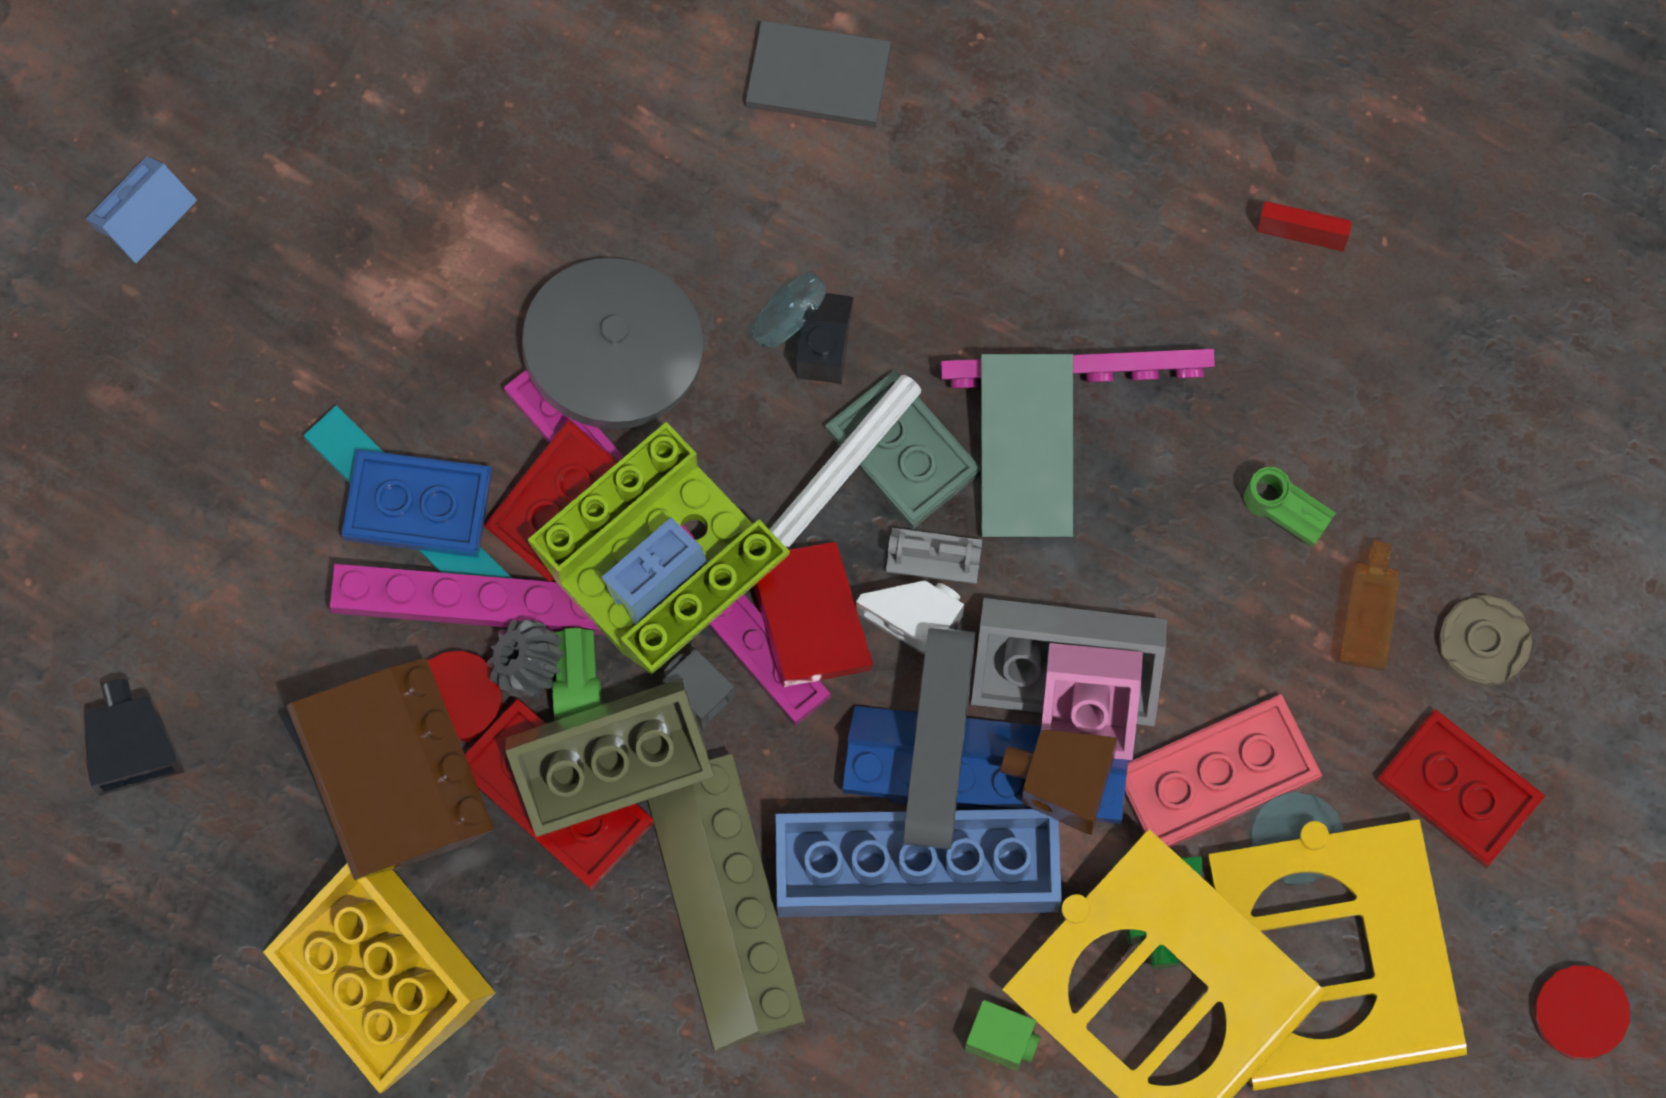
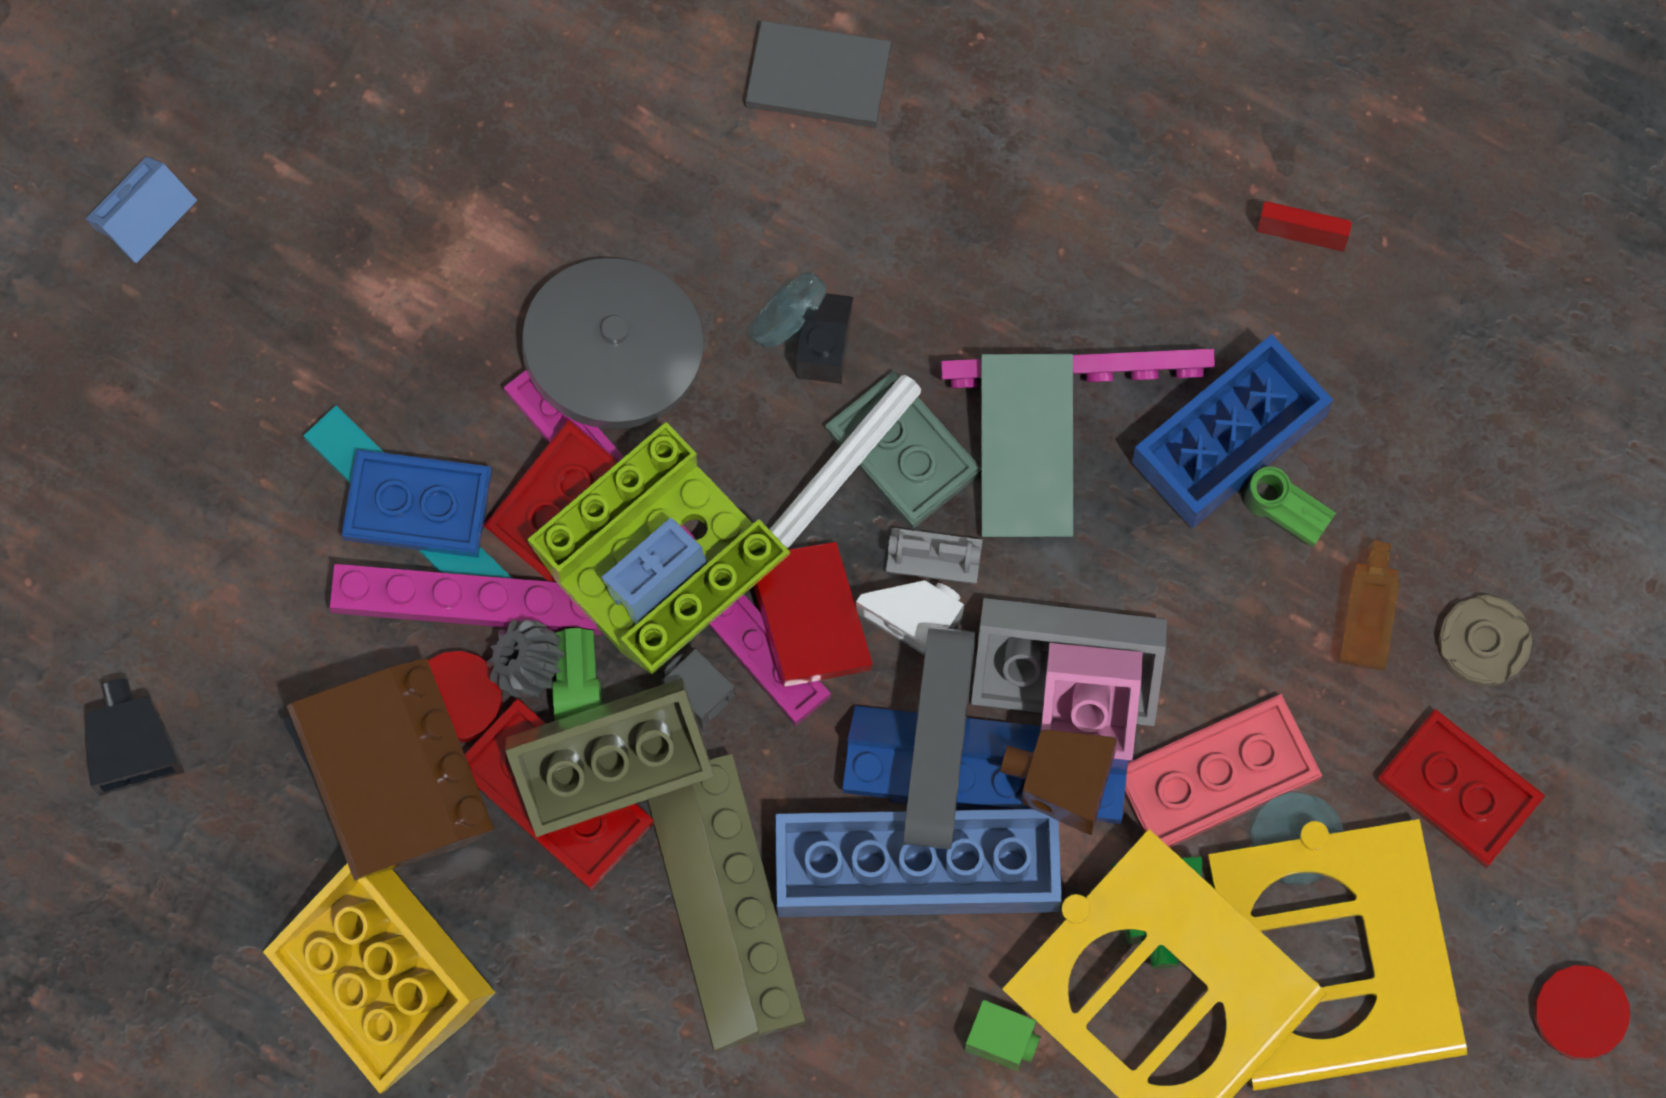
none -> blue brick [1132,334,1333,529]

